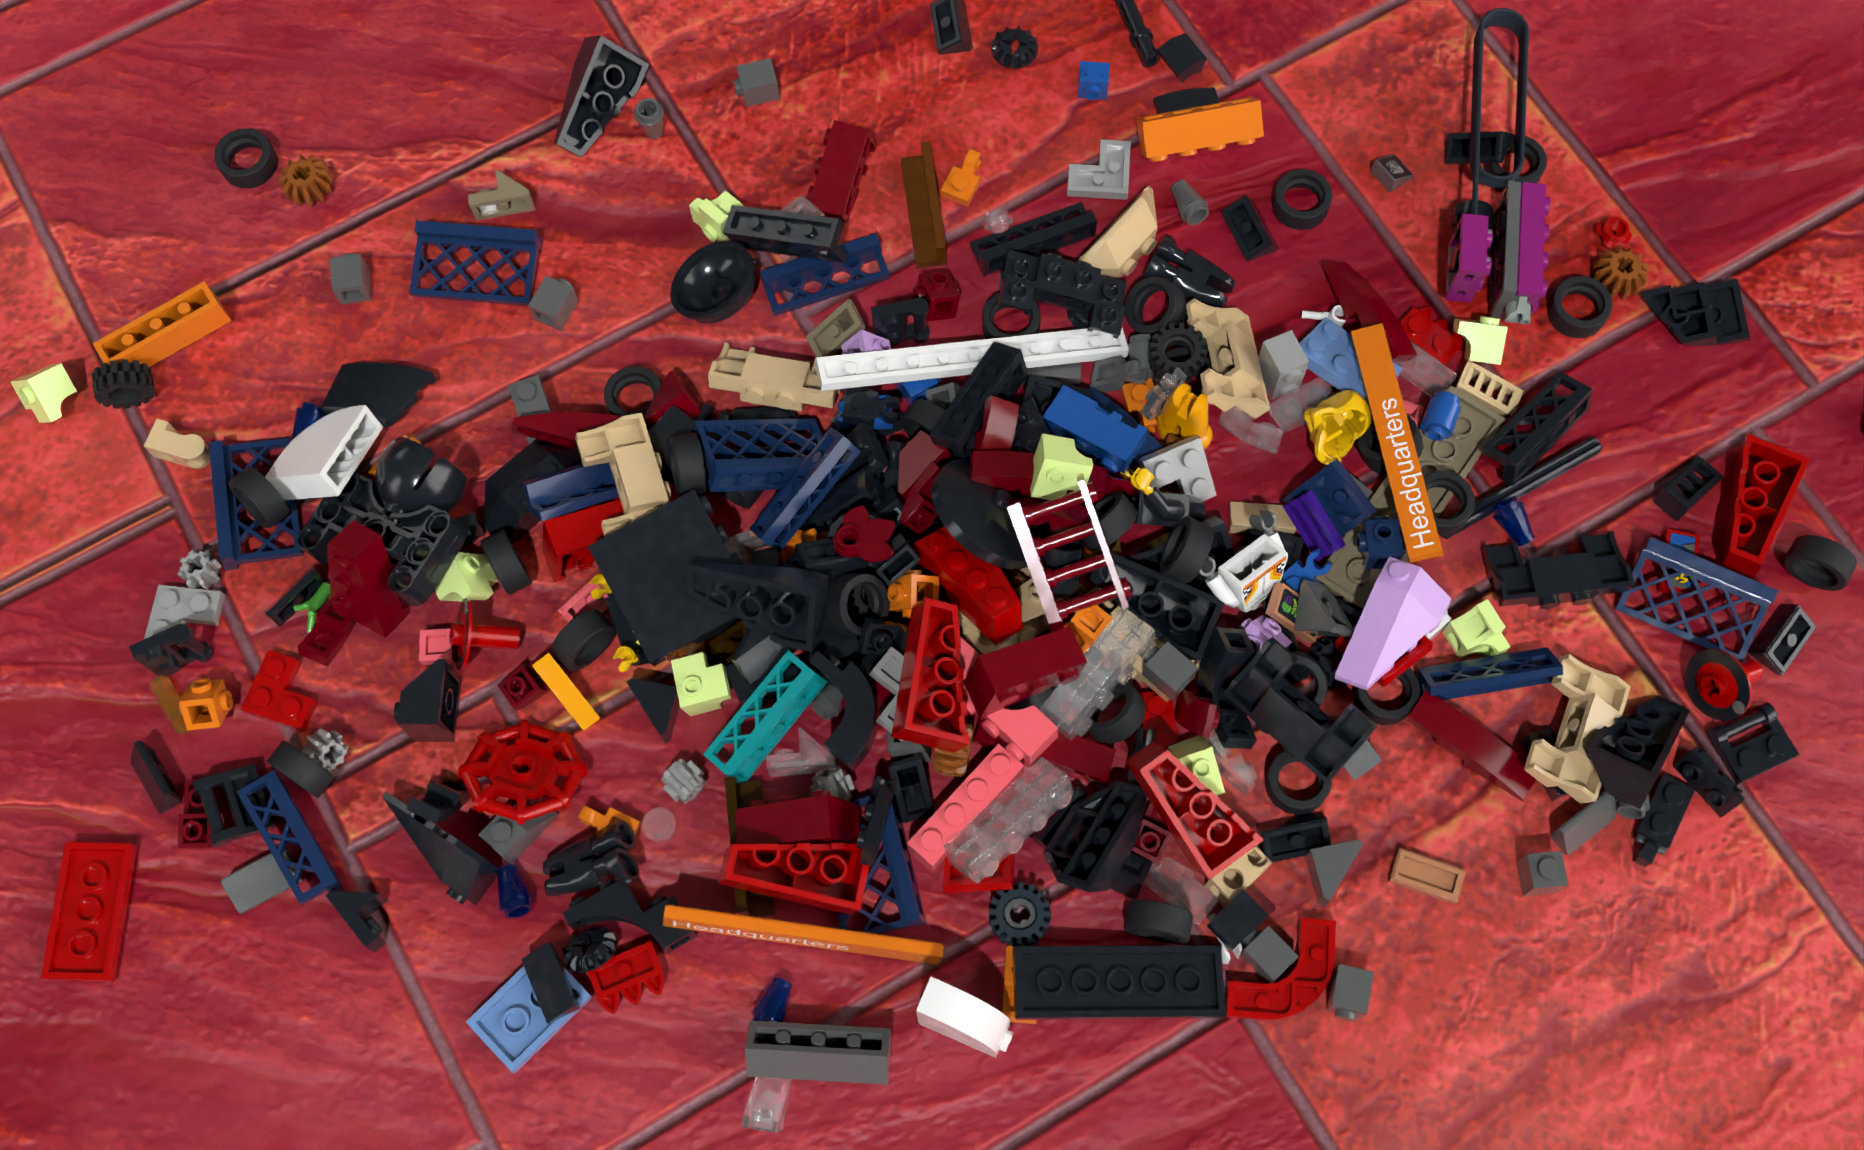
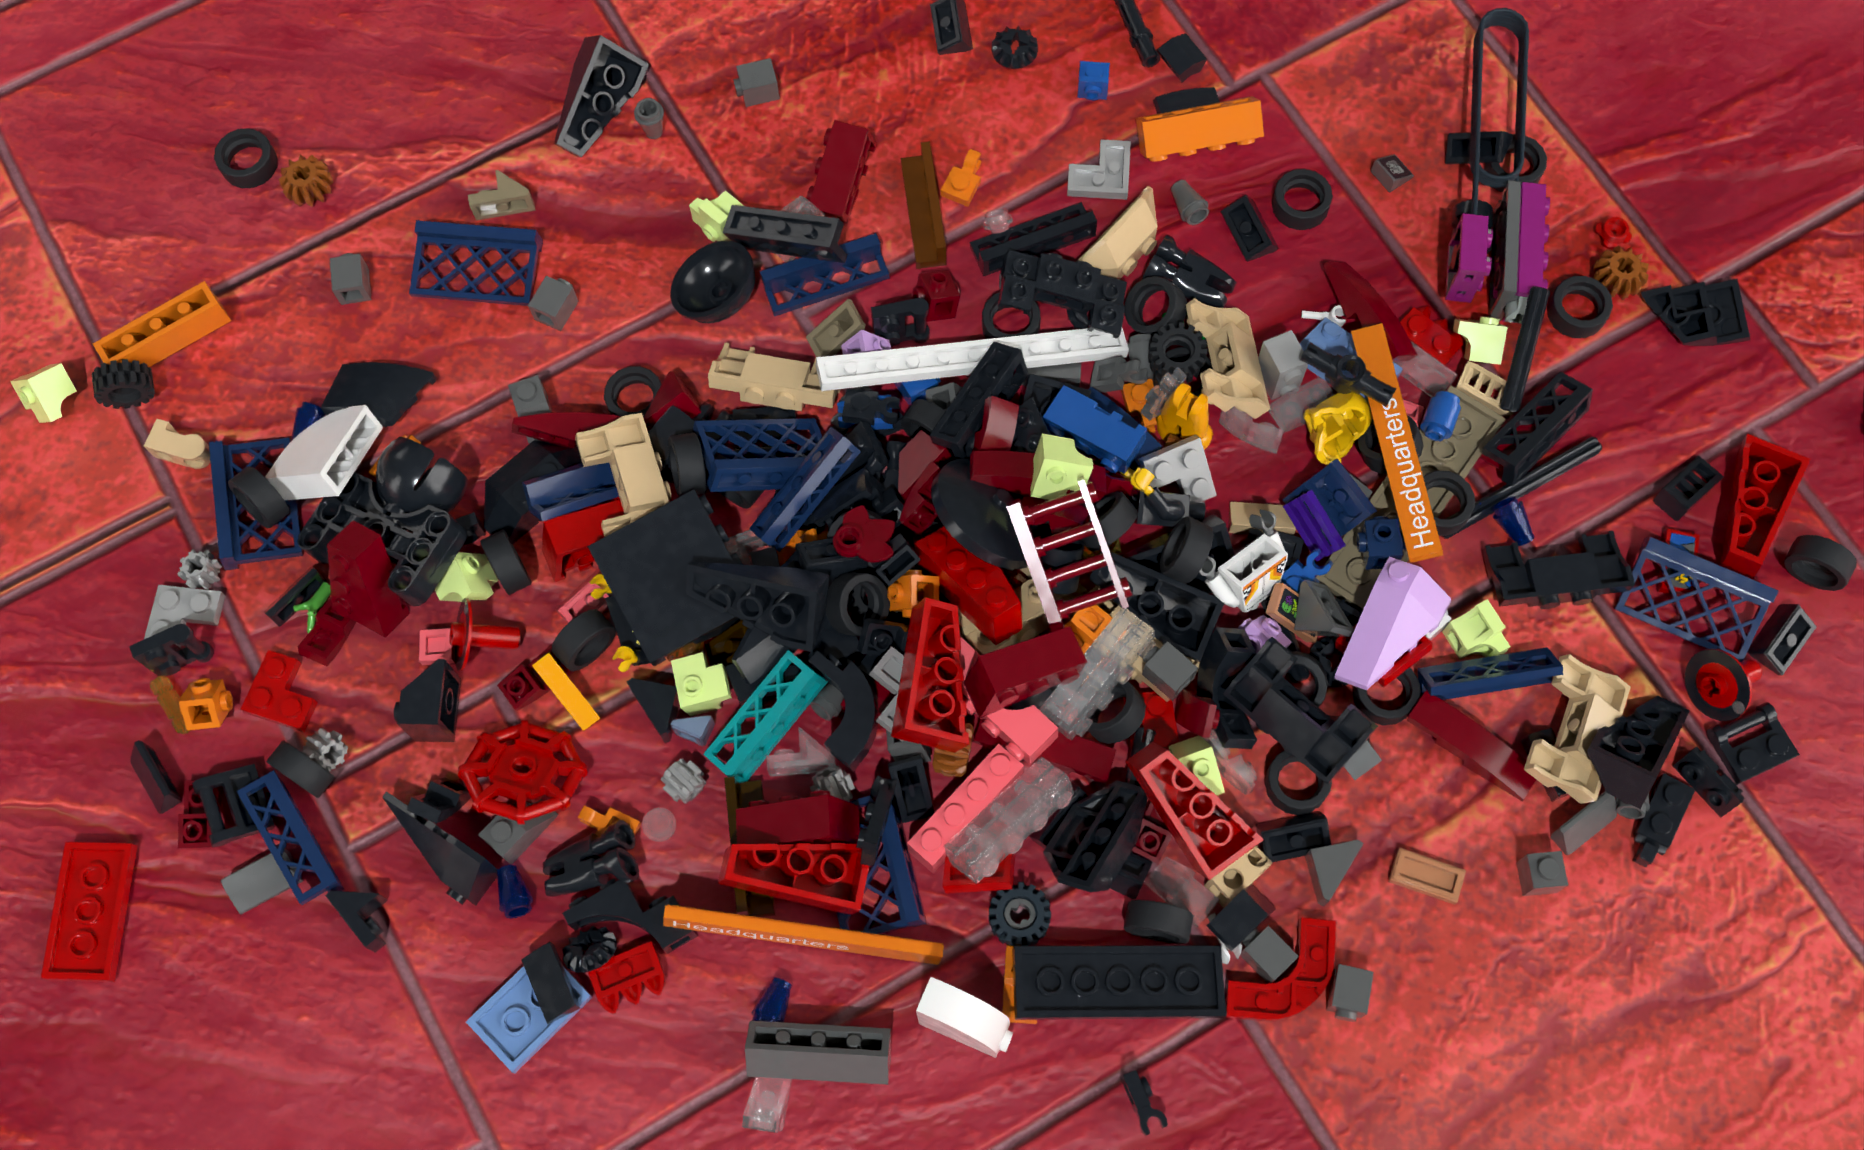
none -> sand blue slope [671,716,715,746]
none -> black plate [1120,1070,1168,1136]
none -> black pin [1300,342,1396,407]
none -> black axle [1500,286,1550,412]

